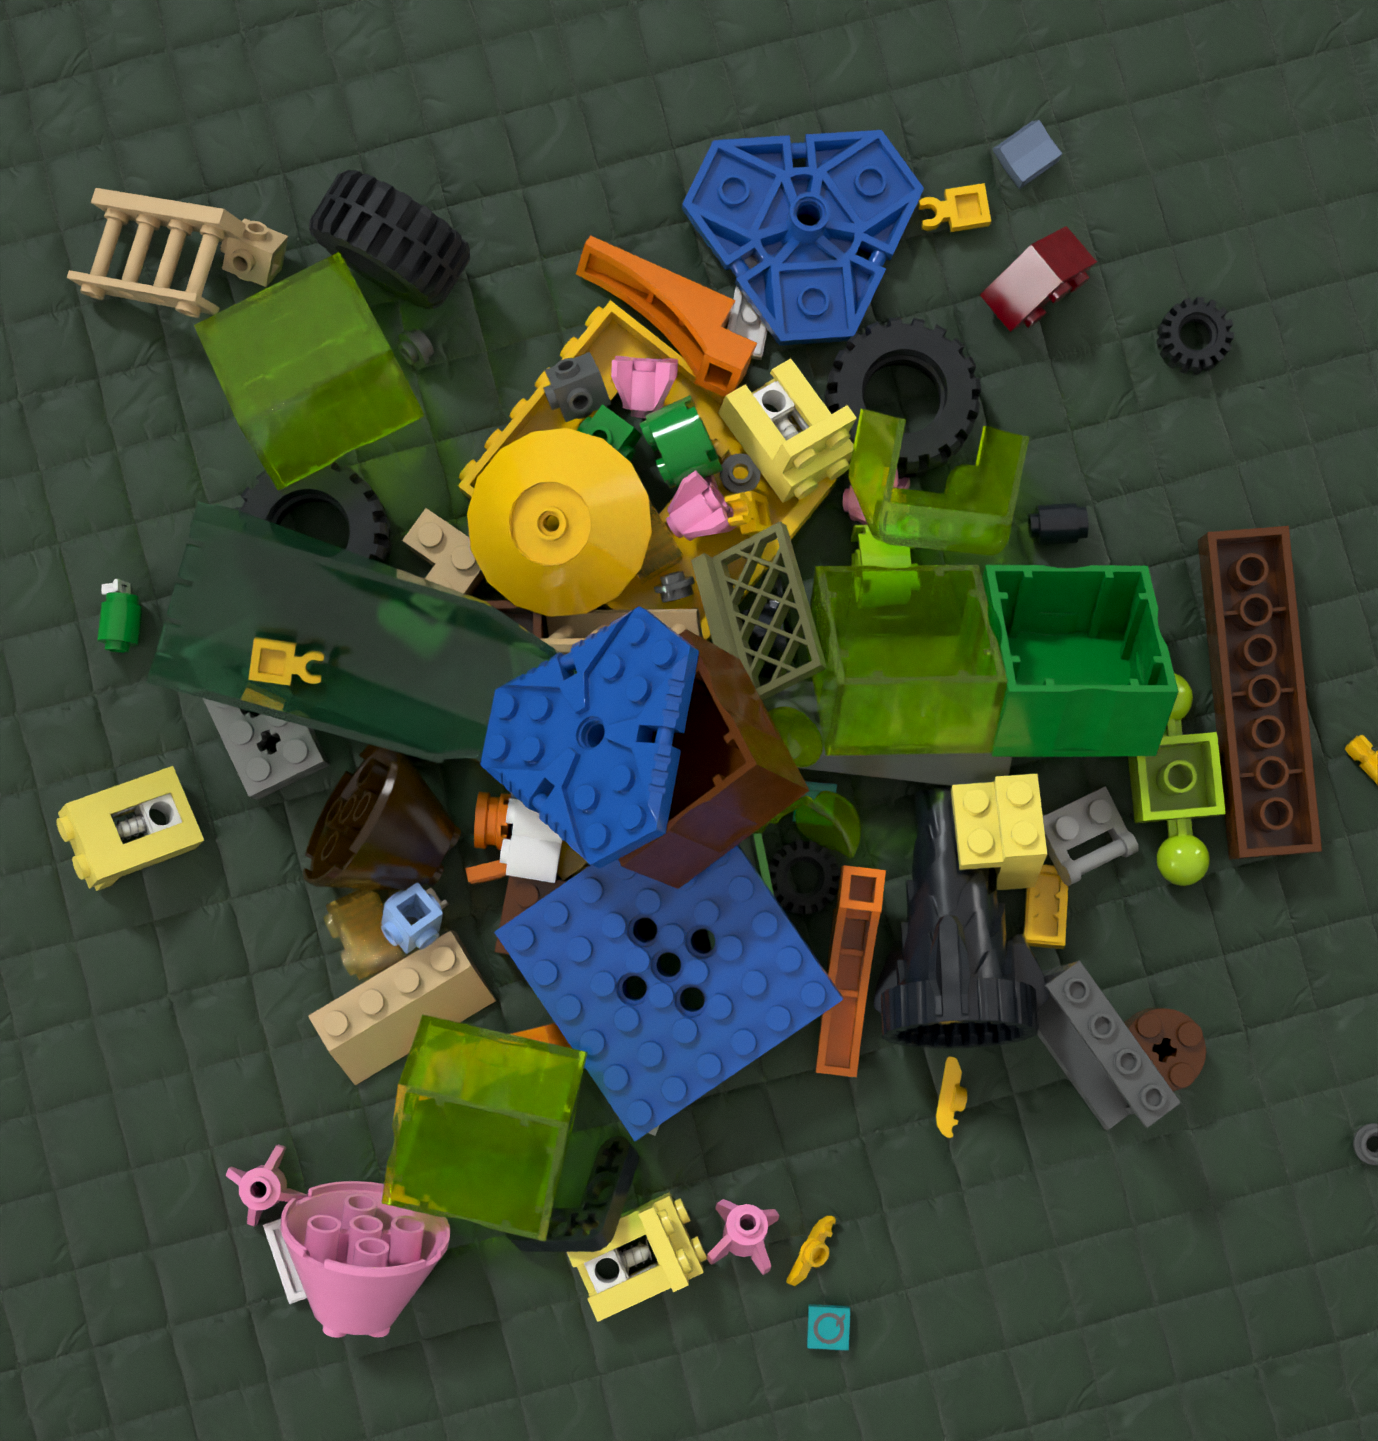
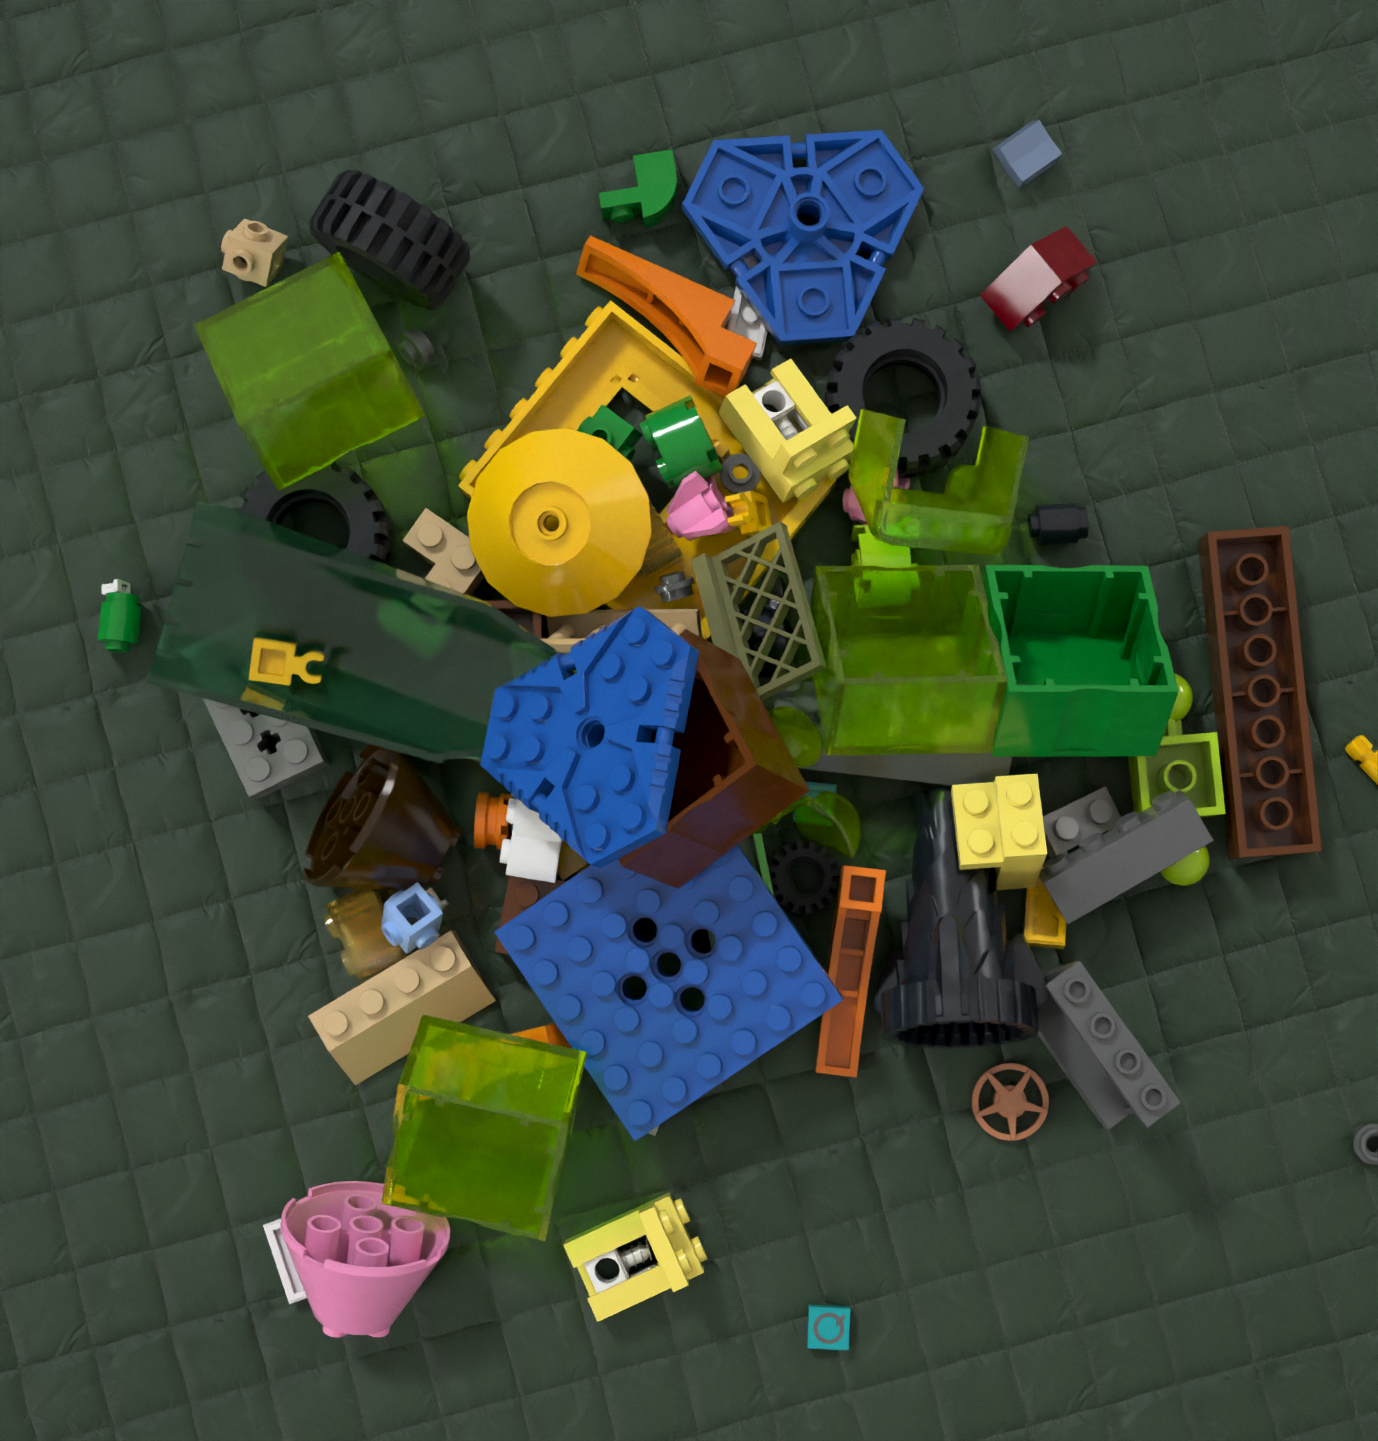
light yellow brick [57,766,204,891] -> none
tan fence [67,188,246,318] -> none
bright pink brick [226,1144,308,1227] -> none
orange tile [465,860,509,885] -> none
black beam [505,1136,639,1252] -> none
dark grey brick [543,352,611,422] -> none
bright pink brick [611,356,678,418] -> none
bright pink brick [707,1199,780,1275] -> none
yellow piece [786,1216,836,1286] -> none
yellow plate [918,183,991,232] -> none
yellow piece [936,1056,967,1138] -> none
reddish brown brick [1124,1007,1206,1091] -> none
black tyre [1156,297,1234,375] -> none
none -> green brick [599,149,677,229]
none -> nougat wheel [971,1063,1049,1141]
none -> dark grey brick [1039,790,1214,924]

